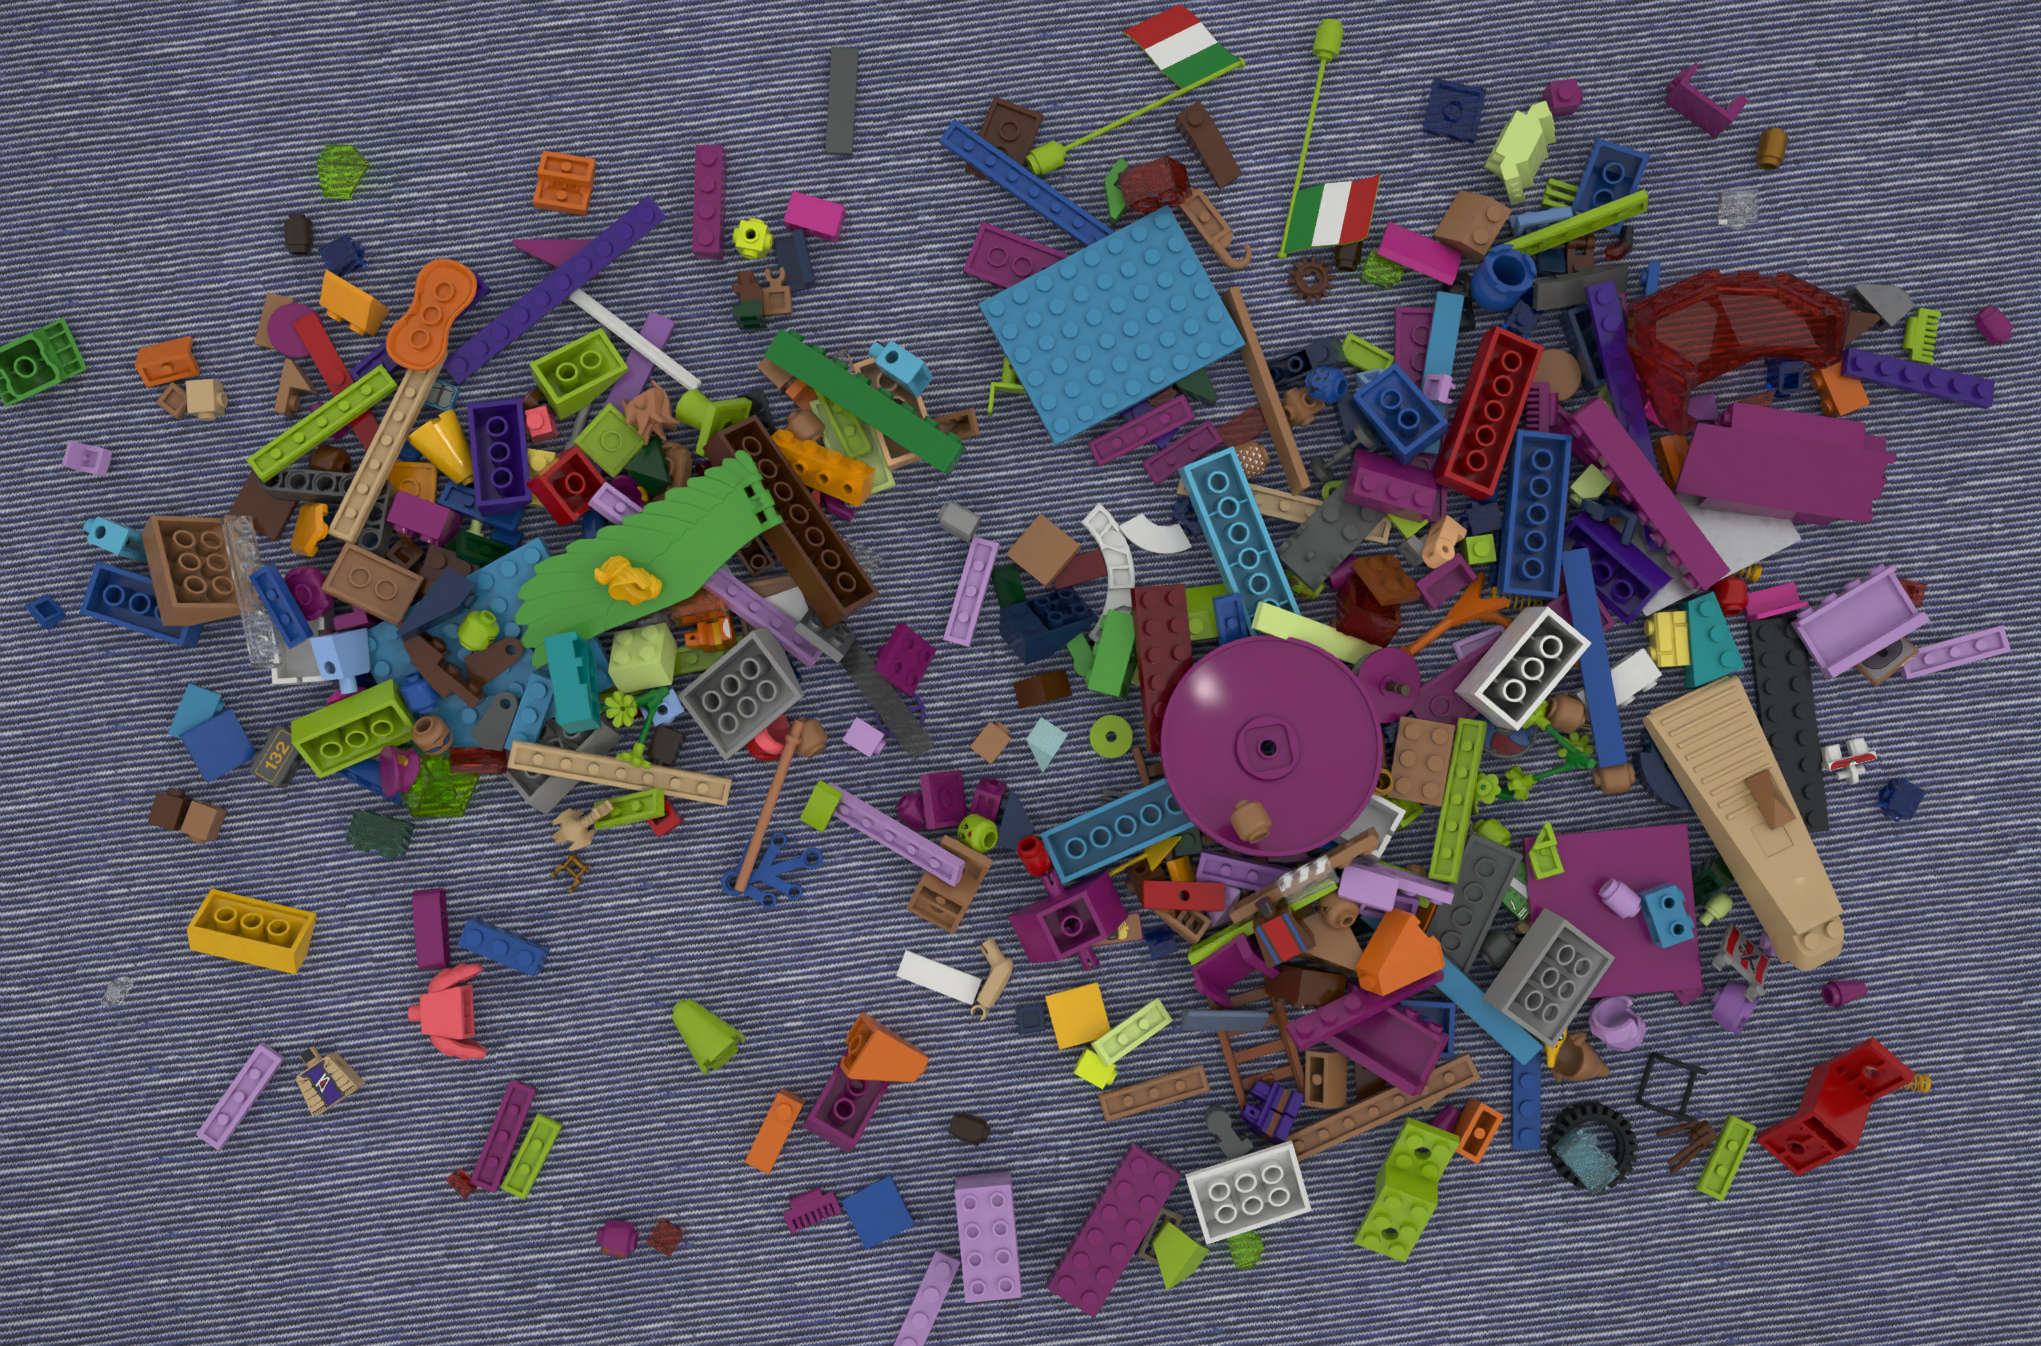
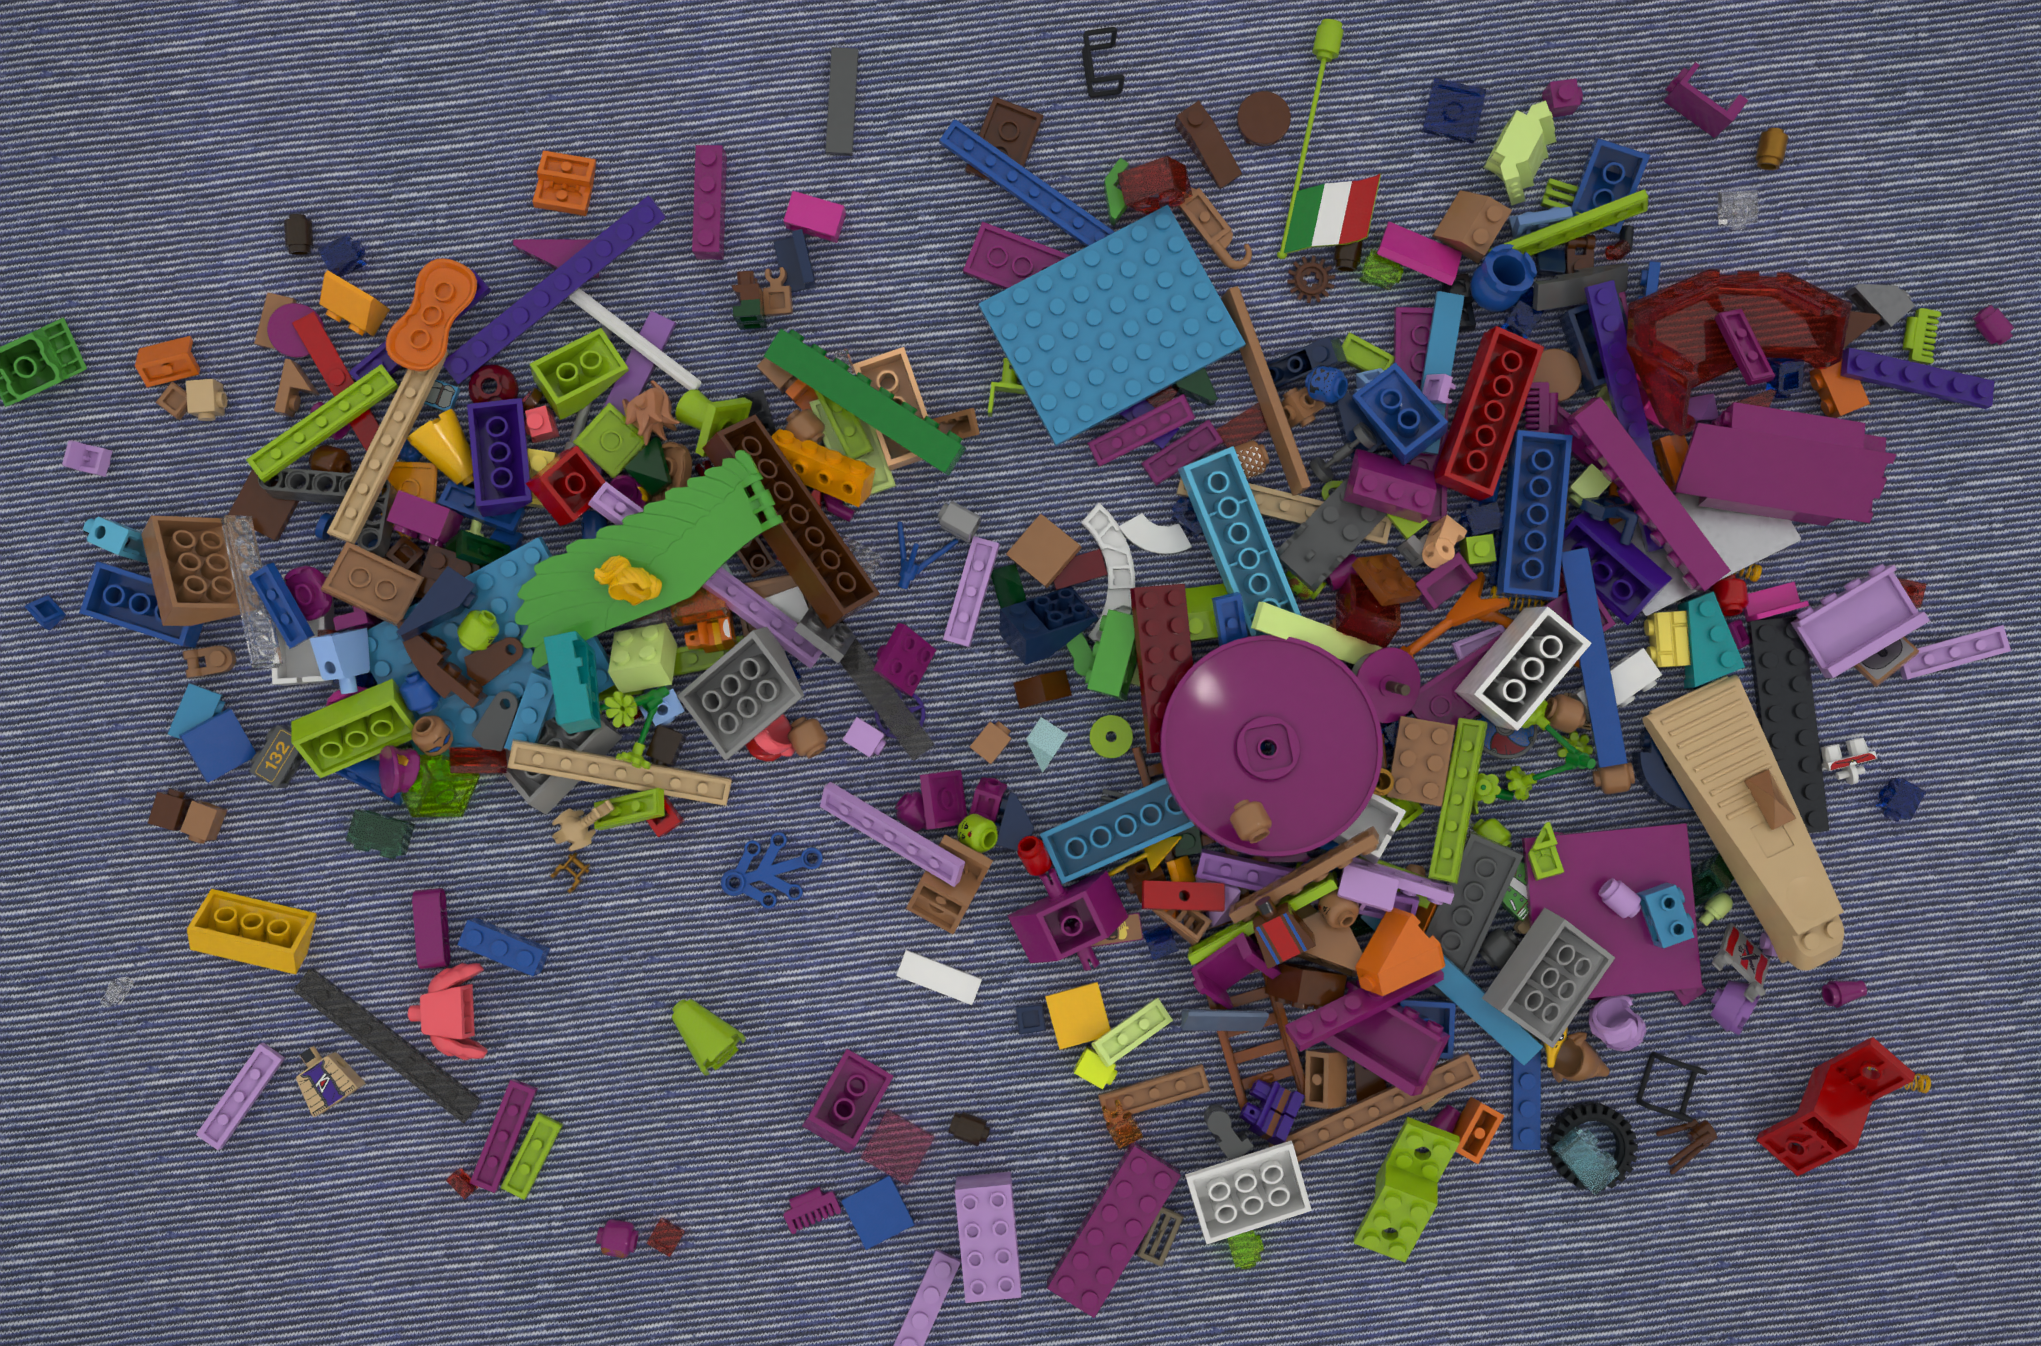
light orange tile [290,502,328,557] -> none
clear neon green slope [316,144,370,199] -> none
neon yellow brick [733,218,773,260] -> none
nougat bar [734,719,805,892] -> none
orange slope [745,1088,806,1174] -> none
lime tile [800,780,843,833] -> none
orange slope [840,1012,929,1082] -> none
medium azure torso [868,341,933,399] -> none
tan arm [970,937,1013,1021] -> none
flag [1025,4,1246,176] -> none
lime slope [1151,1220,1209,1291] -> none
clear tile [1276,855,1339,905] -> none
lime tile [1695,1114,1757,1202] -> none
none -> medium nougat plate [182,646,236,679]
none -> clear smoke tile [293,968,483,1124]
none -> dark red piece [468,365,519,403]
none -> clear pink tile [860,1109,935,1185]
none -> blue plant [897,521,958,589]
none -> black piece [1082,27,1125,98]
none -> clear orange plate [1102,1100,1143,1149]
none -> reddish brown tile [1237,91,1291,146]
none -> magenta tile [1714,308,1775,386]
none -> magenta slope [1727,618,1750,649]

